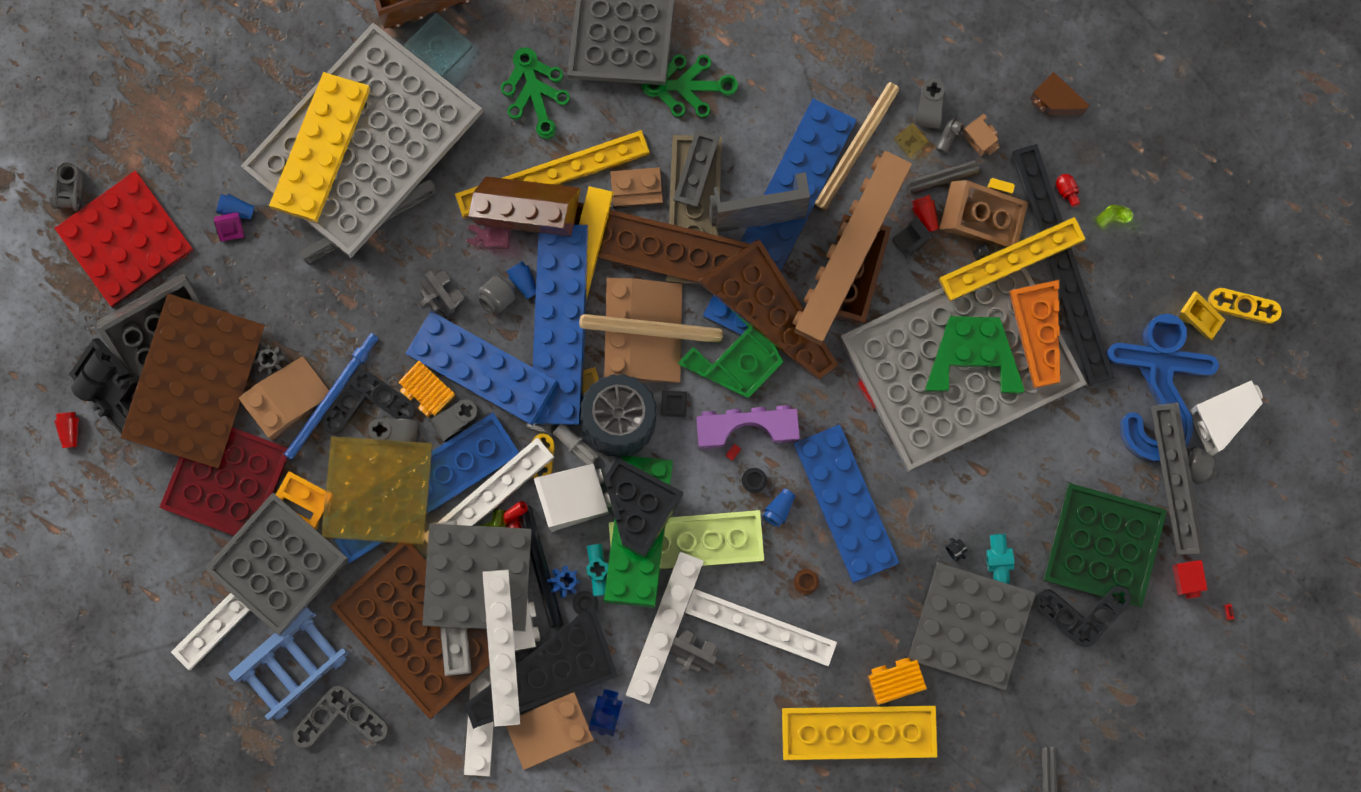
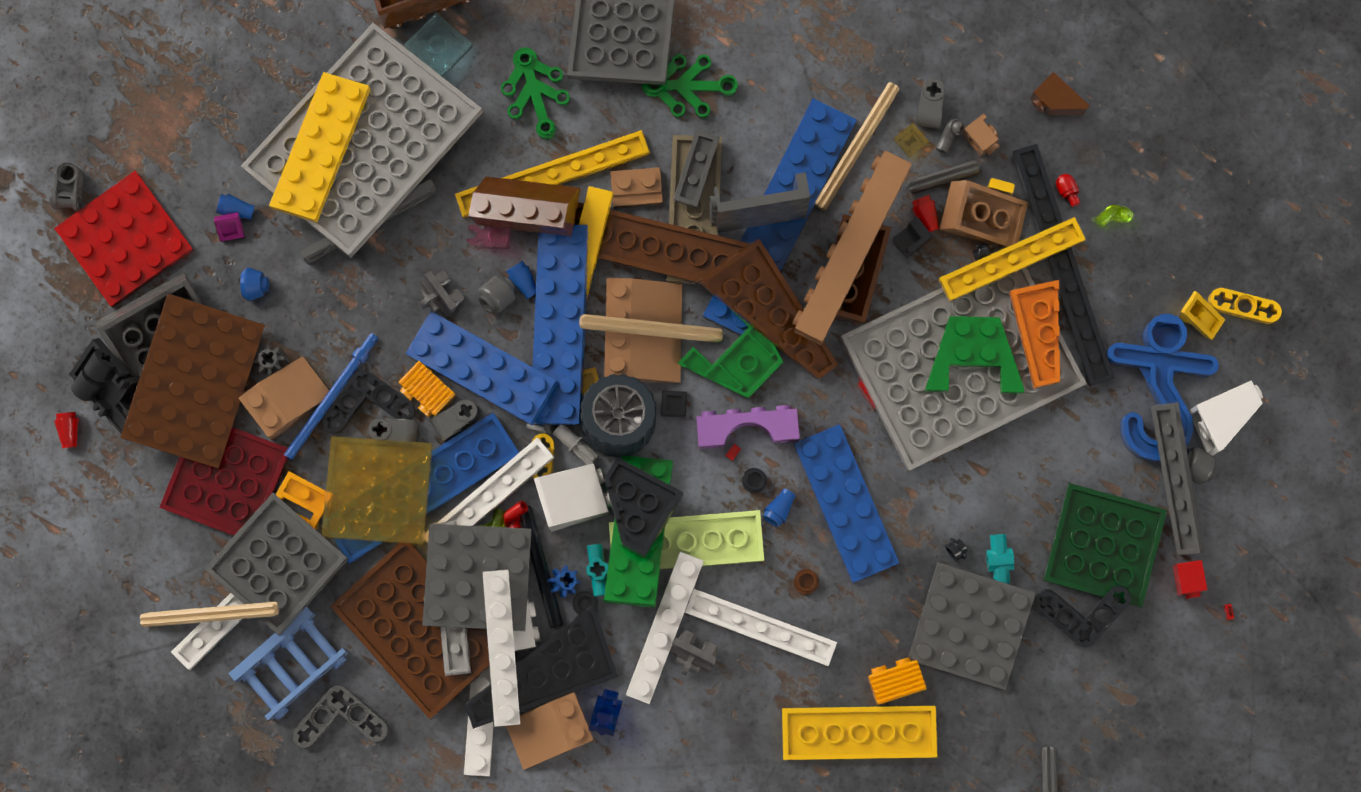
none -> tan axle [140,602,279,627]
none -> blue cone [240,267,269,301]

